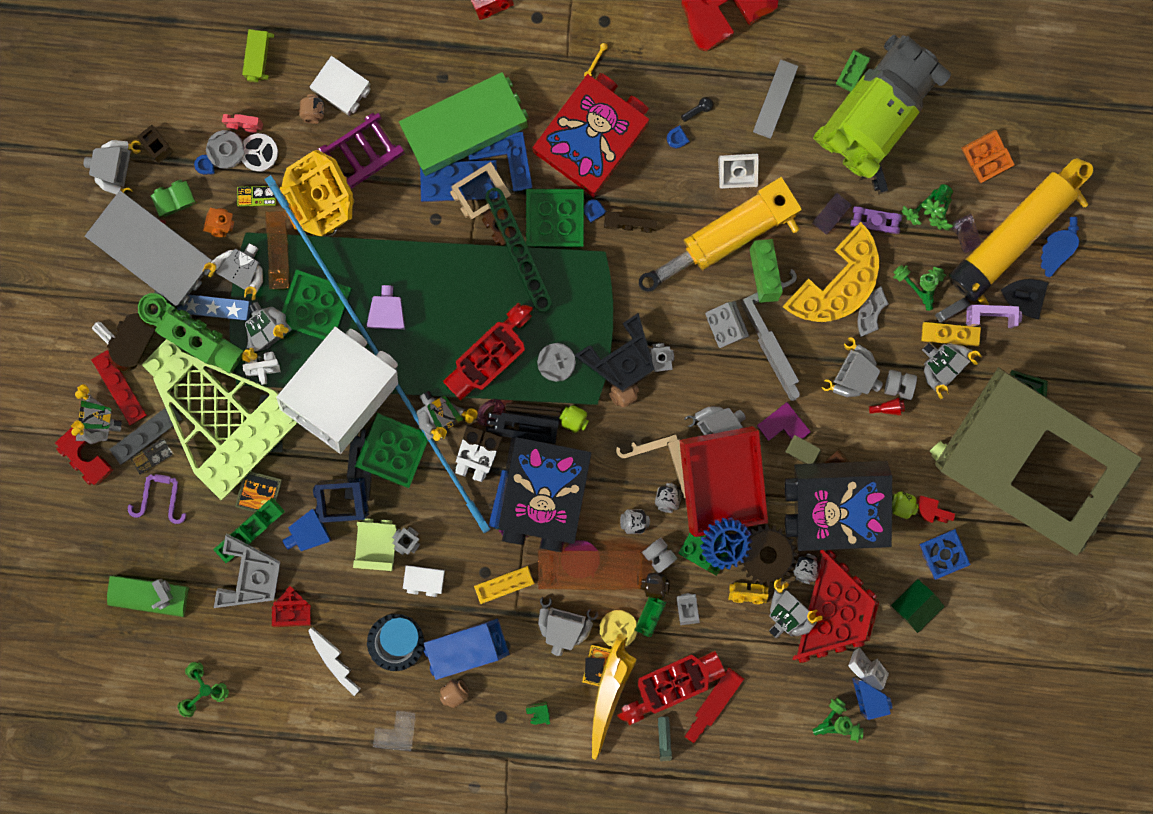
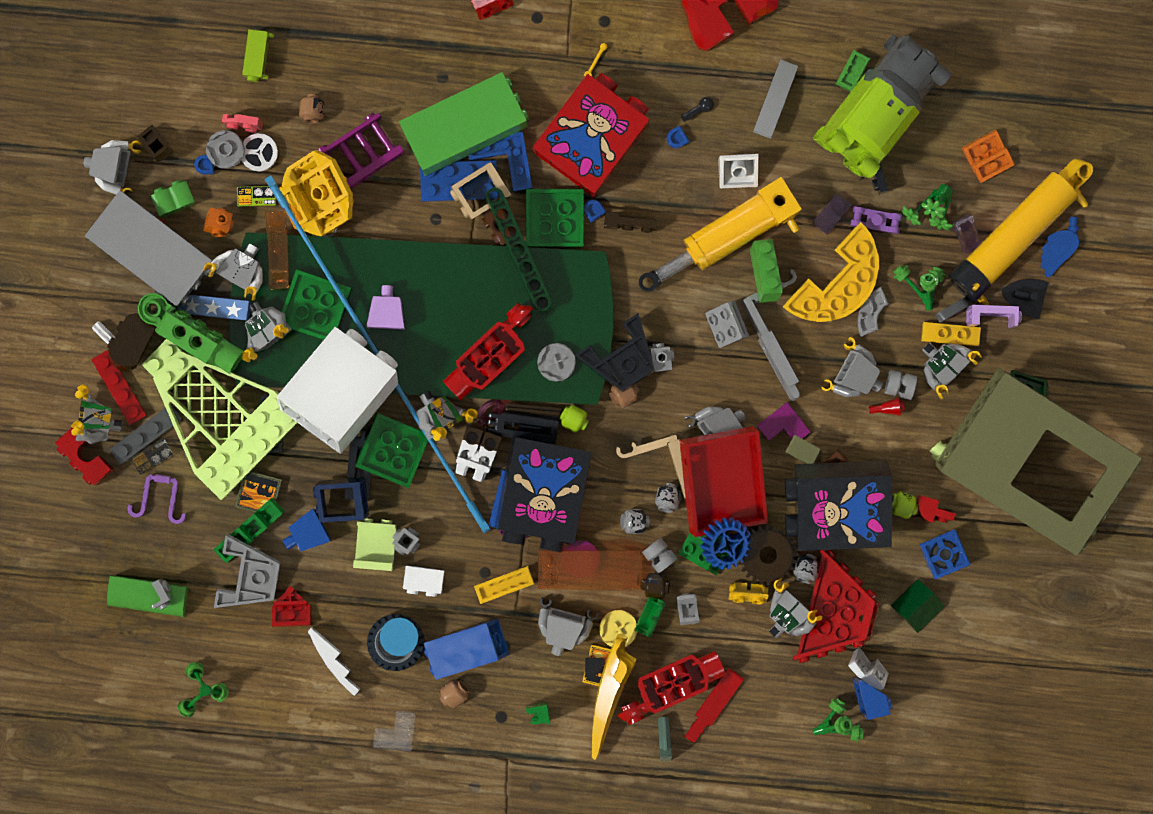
white hips [243,352,281,385] -> none
white brick [310,56,371,116] -> none

